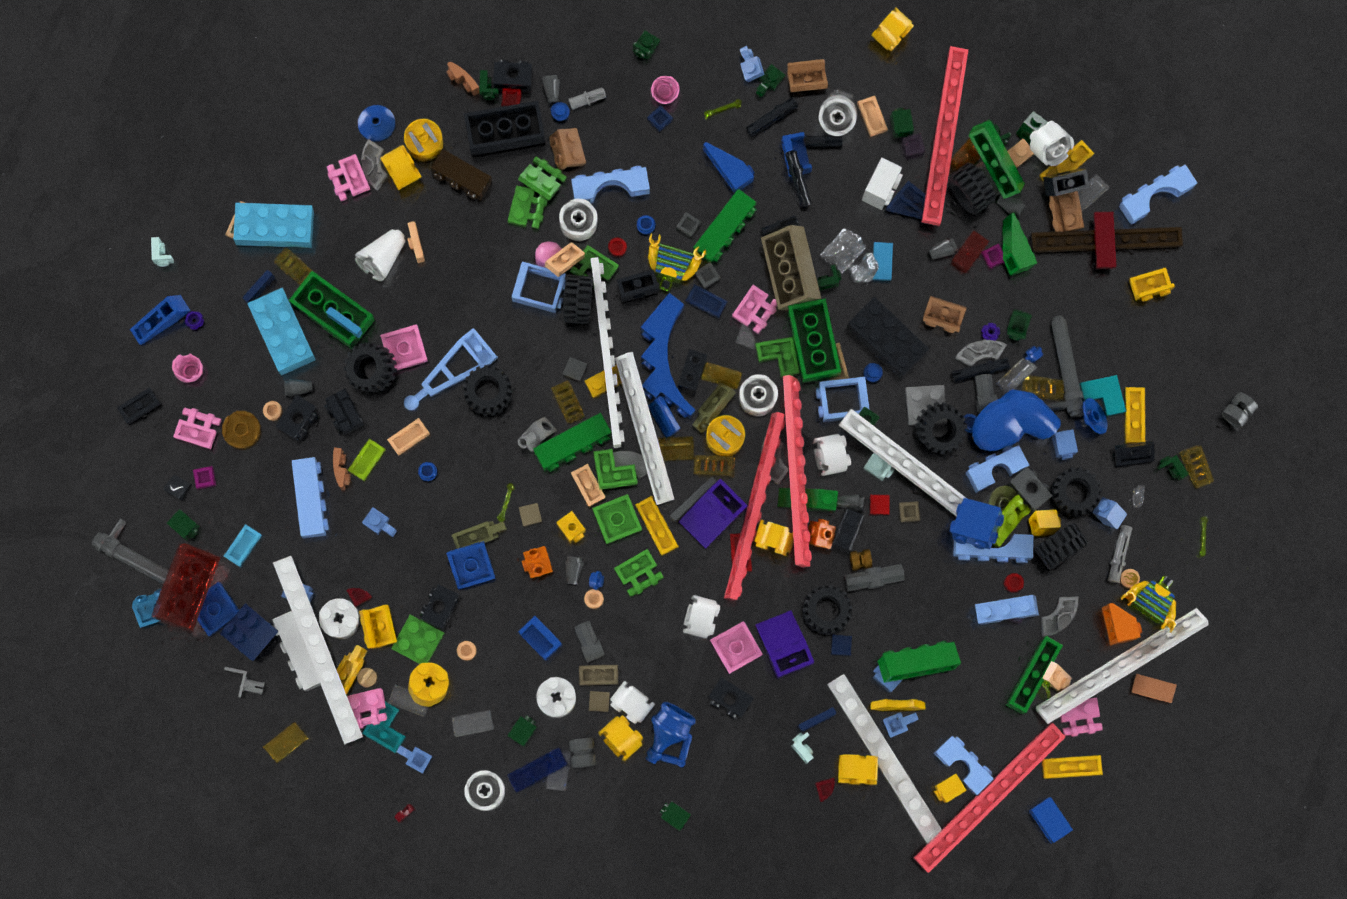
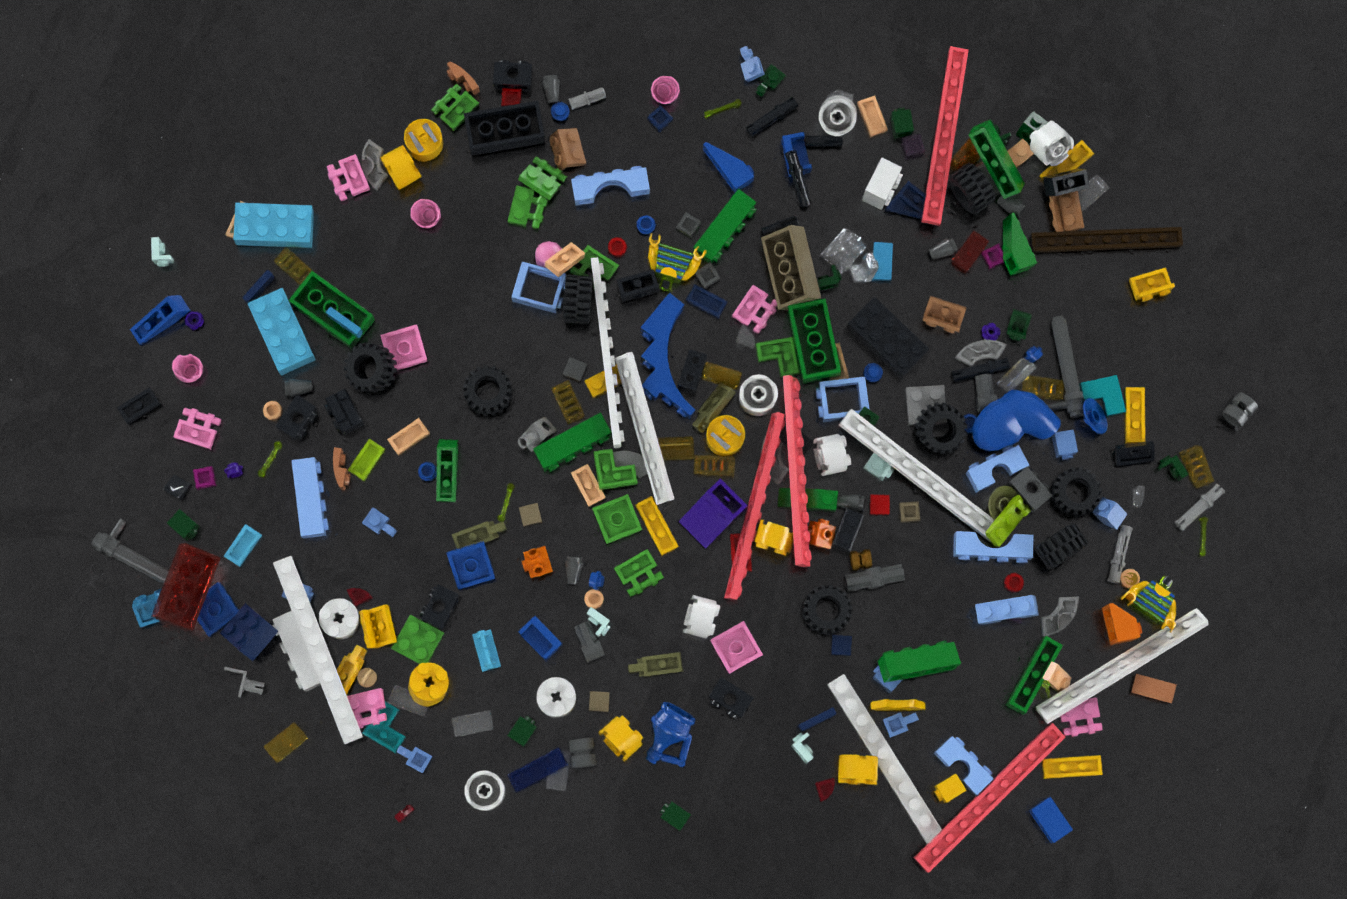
pearl gold tile [222,411,261,449] -> none
white cone [355,229,405,281] -> none
blue dish [358,105,395,142] -> none
light blue plate [404,328,498,410] -> none
light nougat plate [408,221,425,263] -> none
dark brown brick [431,149,492,200] -> none
light nougat tile [457,641,477,661] -> none
dark green bracket [479,70,499,100] -> none
yellow brick [556,511,586,543] -> none
white brick [559,198,598,241] -> none
dark tan plate [579,665,618,686] -> none
white brick [610,681,655,724] -> none
dark green bracket [633,30,660,60] -> none
blue tile [648,396,681,438] -> none
dark grey tile [670,477,717,523] -> none
dark purple slope [755,611,815,679] -> none
medium nougat bracket [787,59,828,92] -> none
yellow brick [871,7,914,52] -> none
blue brick [950,498,1004,549] -> none
yellow brick [1028,510,1061,536] -> none
dark red tile [1093,212,1116,269] -> none
light blue arch [1119,165,1197,225] -> none
none -> dark purple plate [224,463,243,478]
none -> clear neon green hinge [258,441,282,477]
none -> bright pink hair [410,199,441,228]
none -> bright green plate [431,84,479,131]
none -> green slope [436,439,458,502]
none -> medium azure hinge [472,629,501,672]
none -> light aqua bracket [587,607,611,638]
none -> olive hinge [628,652,683,677]
none -> light grey pin [1175,484,1225,531]

